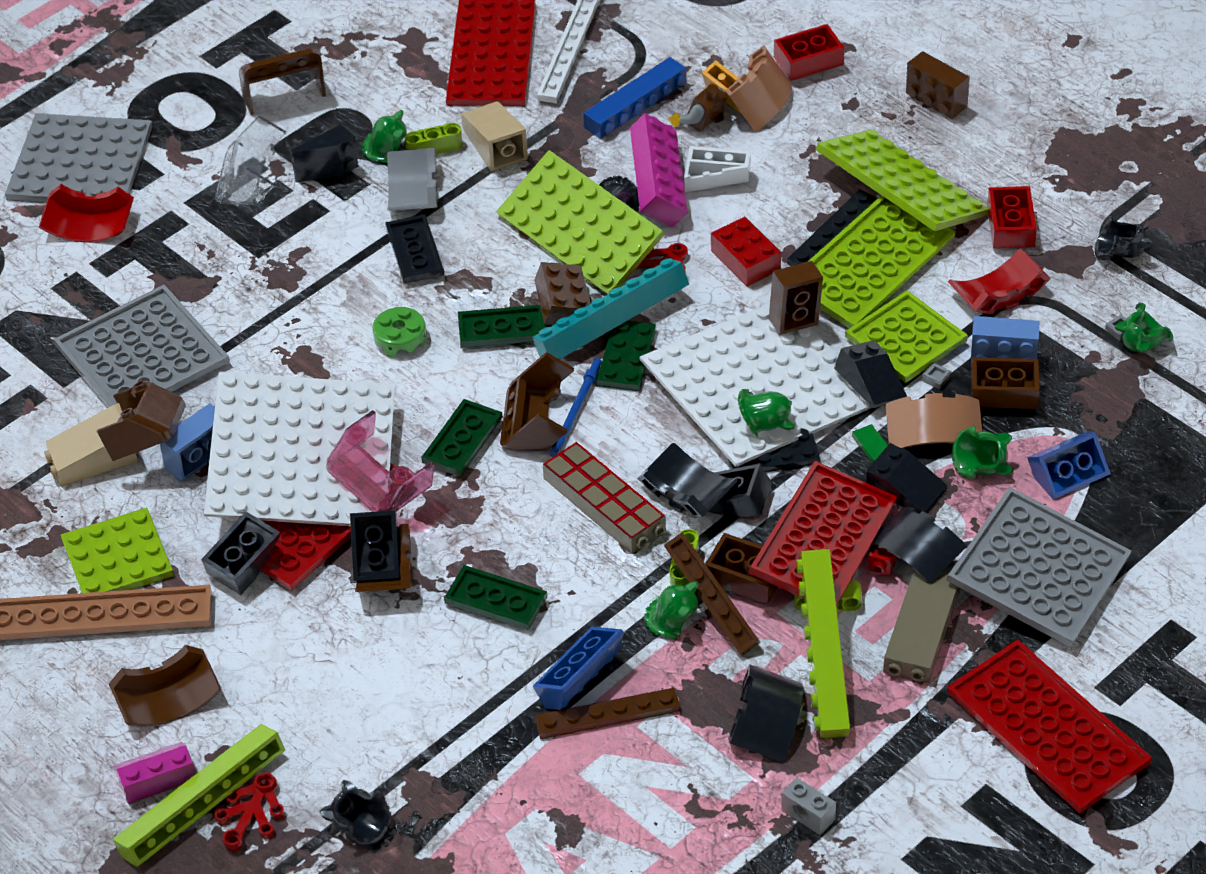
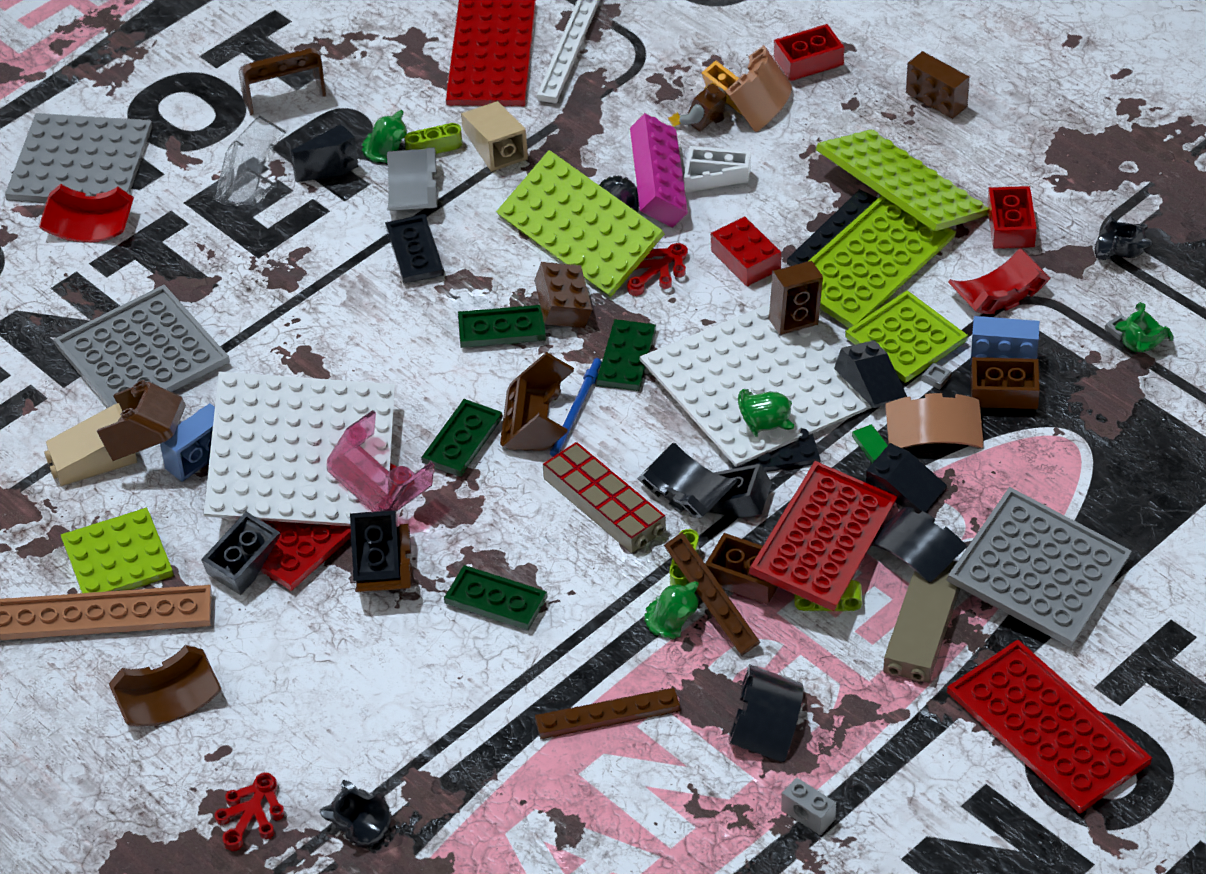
lime brick [112,724,286,867] -> none
dark pink slope [113,742,196,804] -> none
bright green plate [372,307,426,357] -> none
teal brick [532,258,689,359] -> none
blue slope [532,626,624,710] -> none
blue brick [583,57,687,139] -> none
lime brick [796,549,850,739] -> none
red bracket [868,547,898,577] -> none
green hair [952,426,1012,479] -> none
blue slope [1027,432,1111,499] -> none

